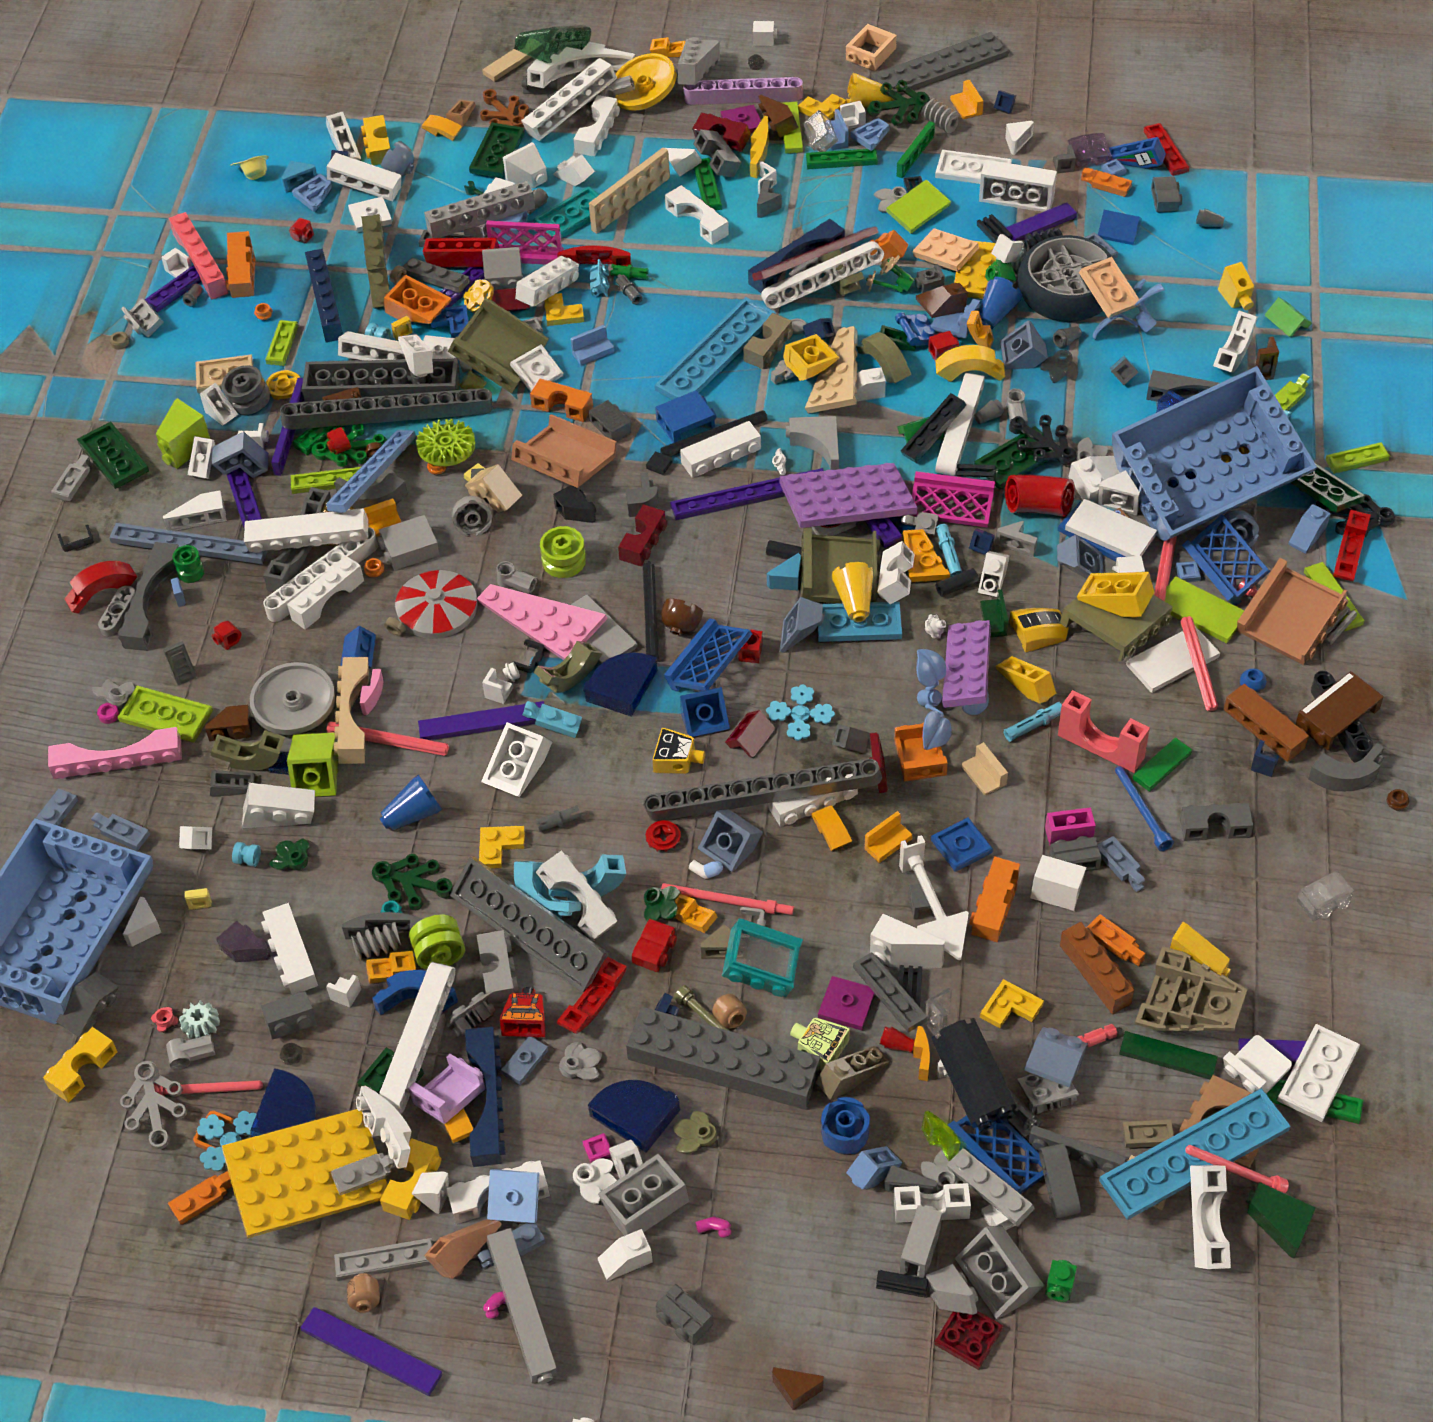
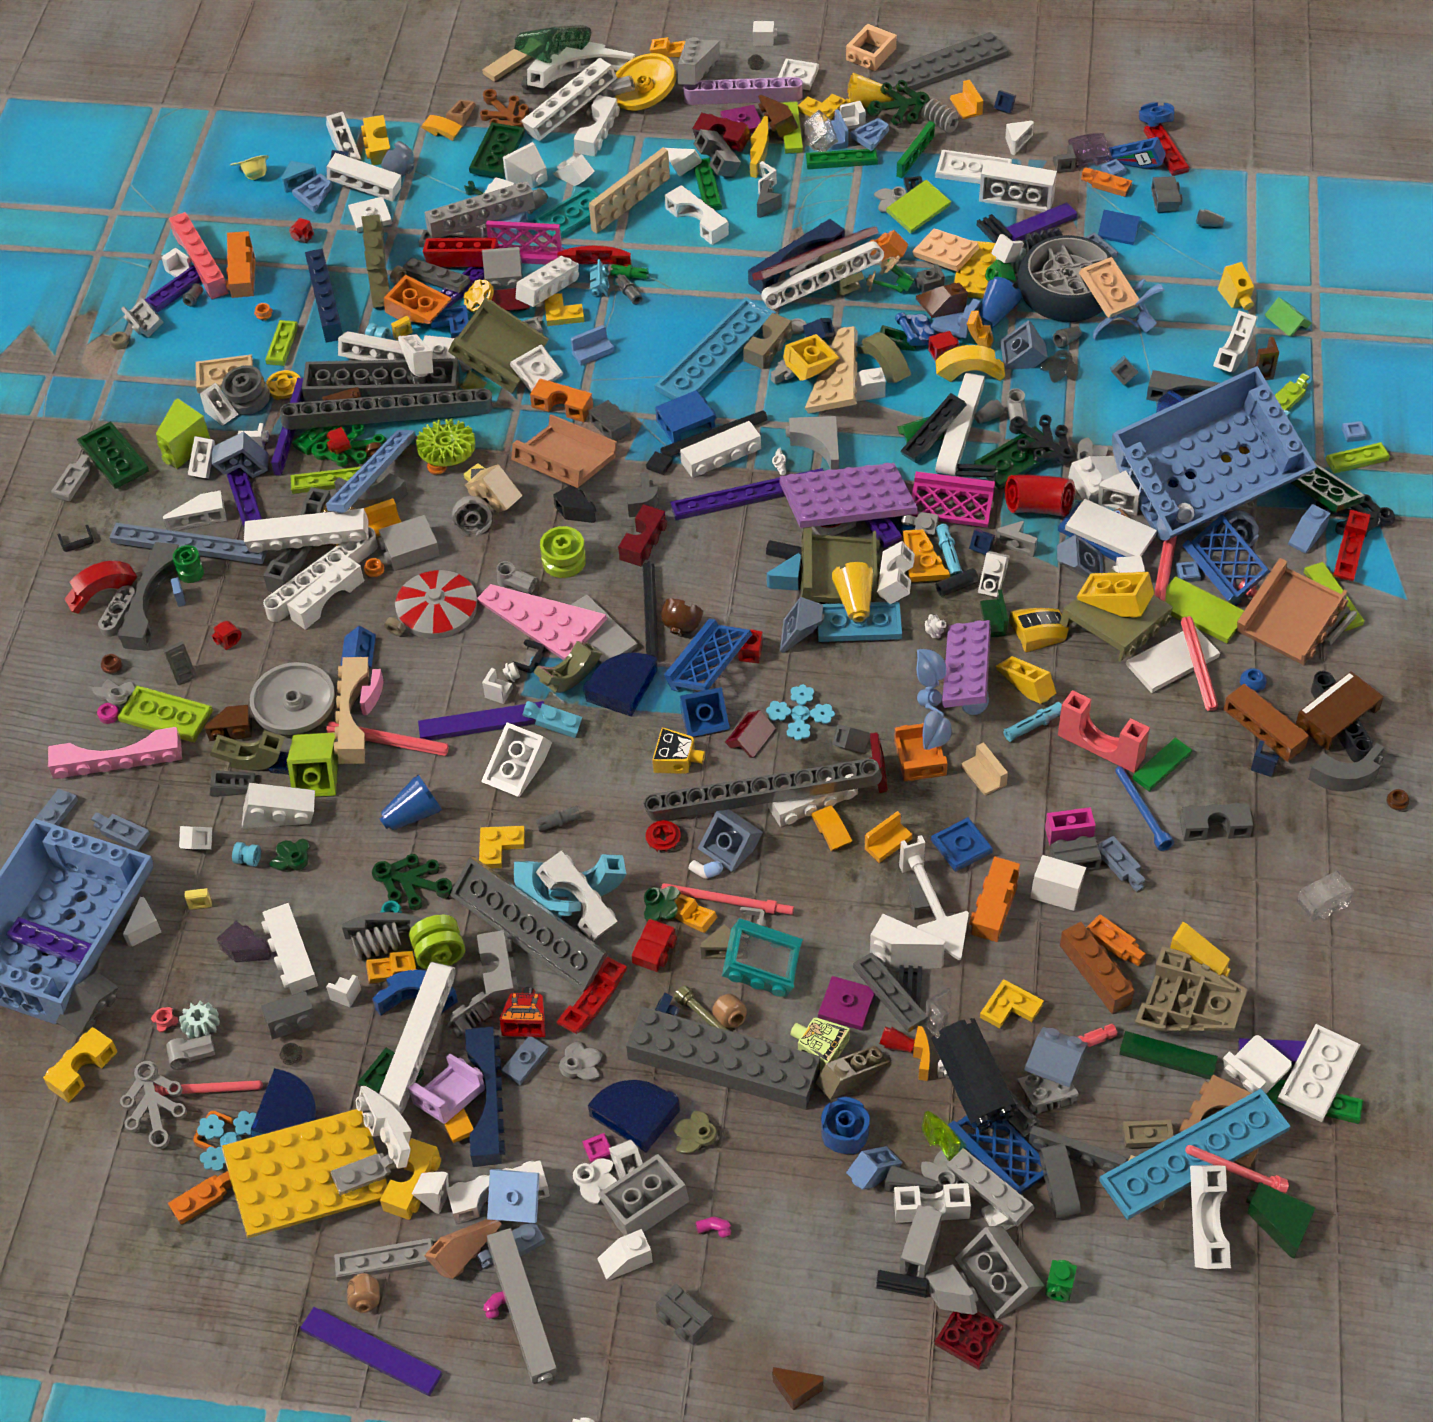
none -> dark purple tile [6,917,92,965]
none -> copper plate [101,654,122,673]
none -> white plate [778,59,819,90]
none -> blue plate [1139,102,1174,127]
none -> white plate [1176,503,1194,523]
none -> medium blue tile [1342,421,1367,442]

